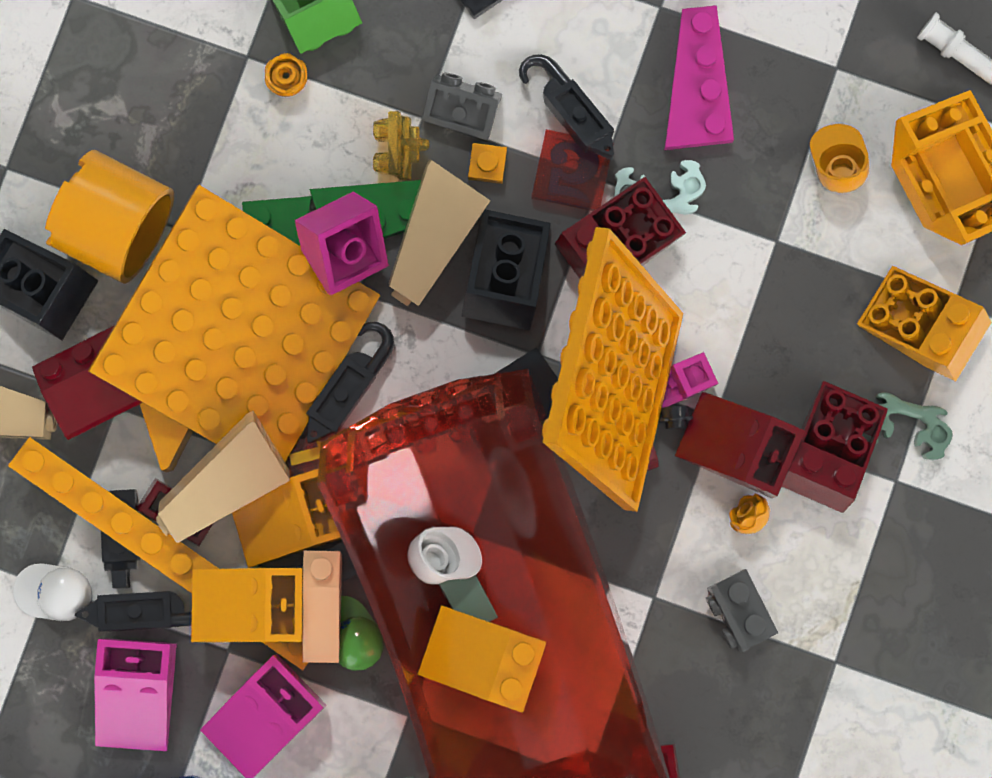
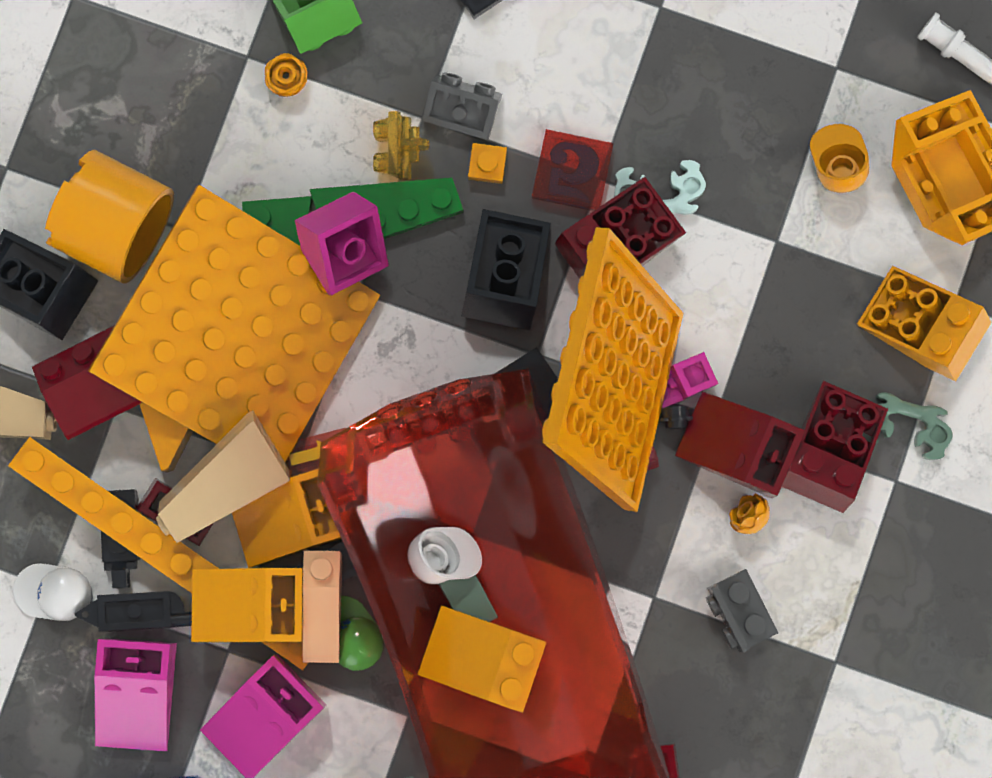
black plate [306,322,394,444] -> none
tan slope [388,159,491,306] -> none
black plate [519,54,614,160] -> none
dark pink wing [664,5,734,150] -> none

